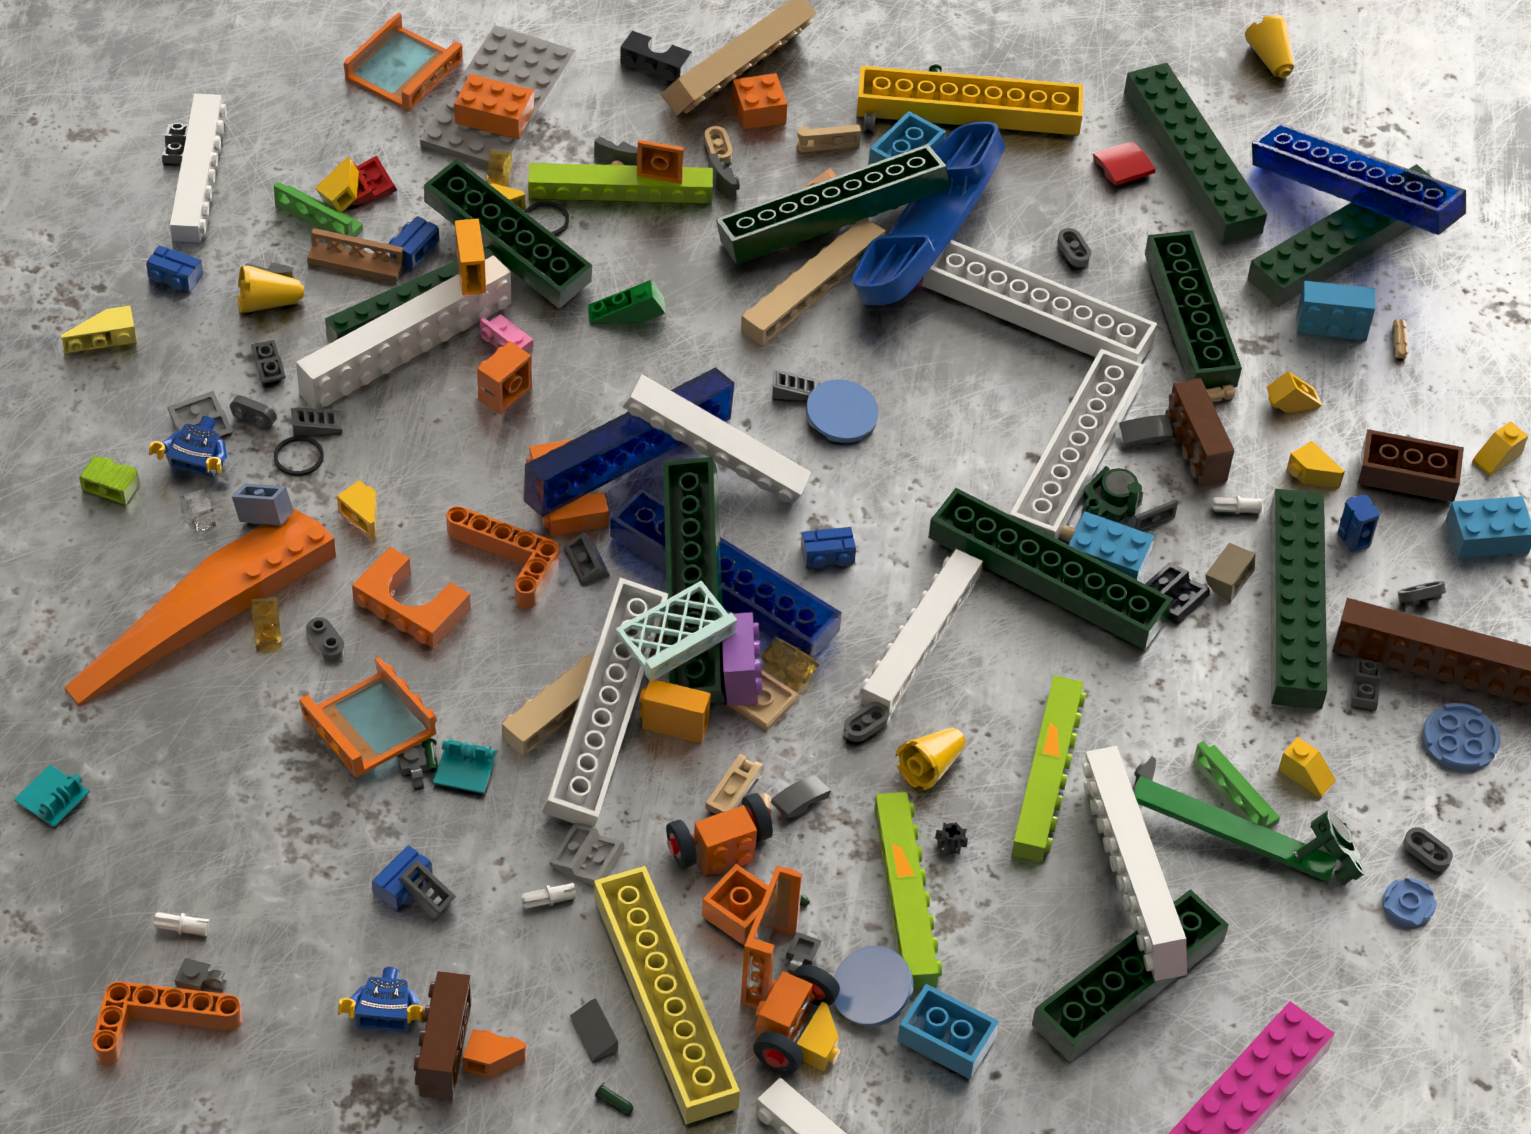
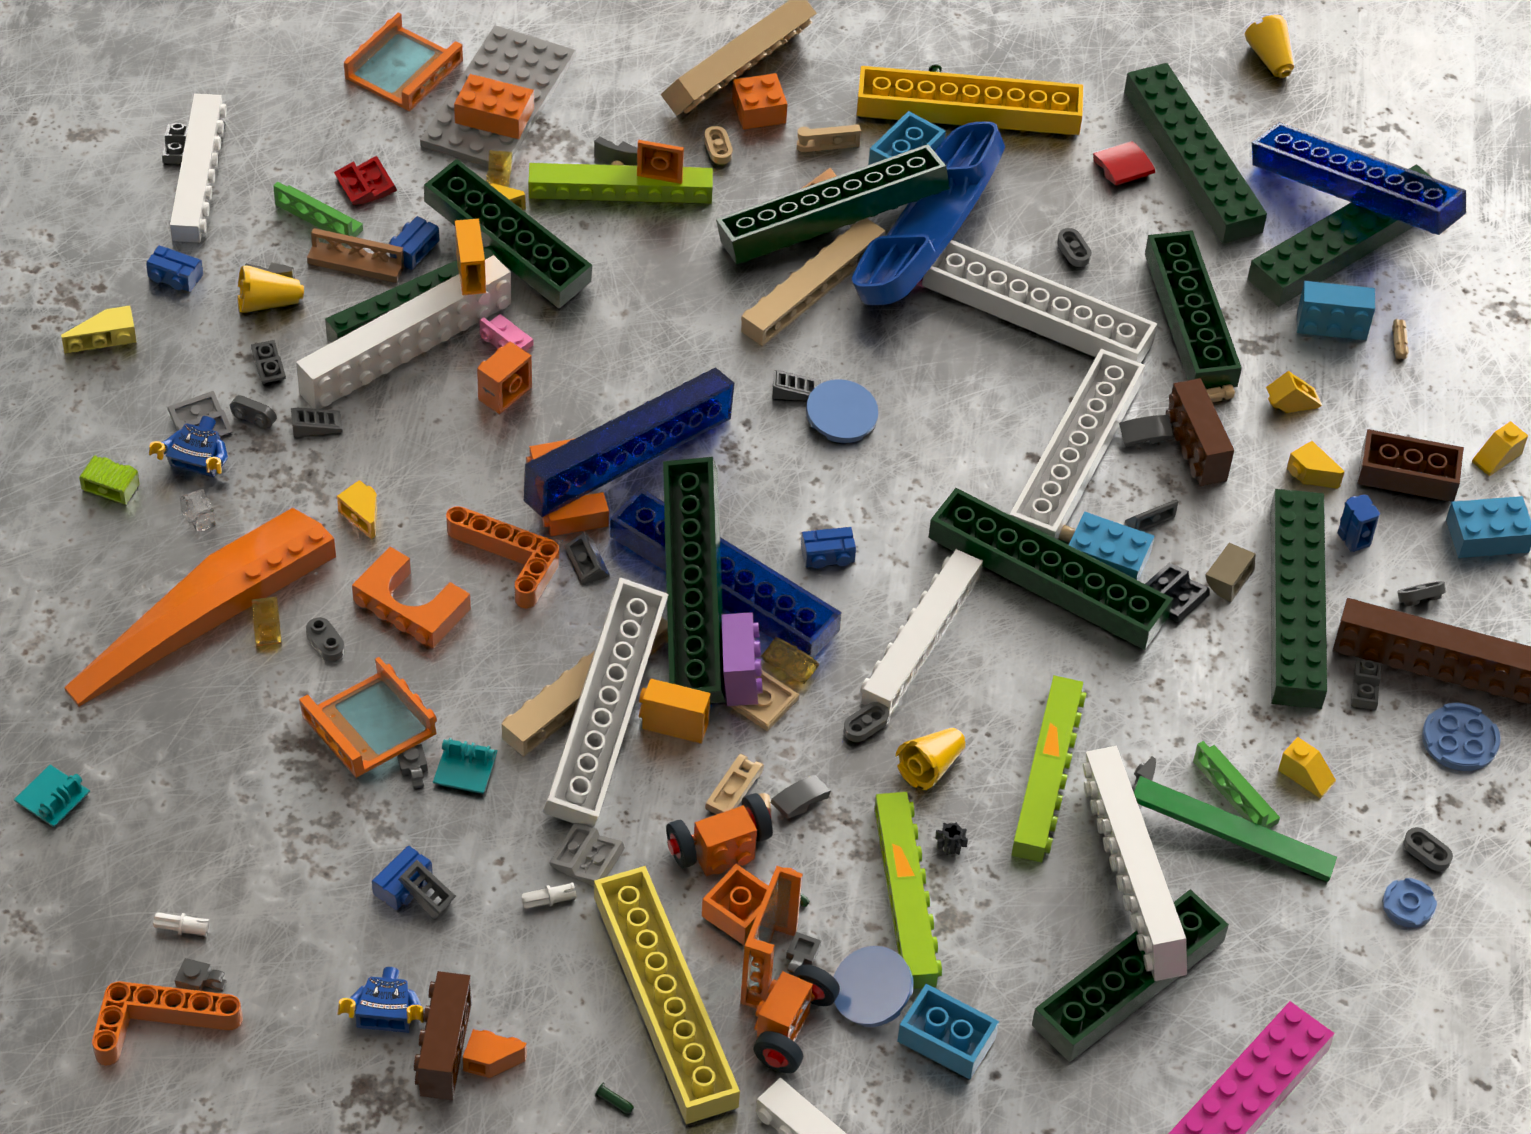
sand blue brick [232,484,294,526] -> none
black piece [274,436,324,476] -> none
yellow slope [315,157,359,212] -> none
dark green piece [421,738,438,772] -> none
black piece [524,201,569,236] -> none
dark grey slope [570,998,618,1061] -> none
green slope [588,280,666,324] -> none
light aqua fence [616,581,737,682] -> none
black arch [620,30,692,82] -> none
white brick [622,374,811,505] -> none
dark grey slope [708,153,740,201] -> none
yellow slope [796,1002,840,1072] -> none
dark grey bush [863,112,876,132] -> none
dark green piece [1082,466,1143,521] -> none
white axle [1212,496,1262,515] -> none
dark green piece [1293,810,1365,886] -> none

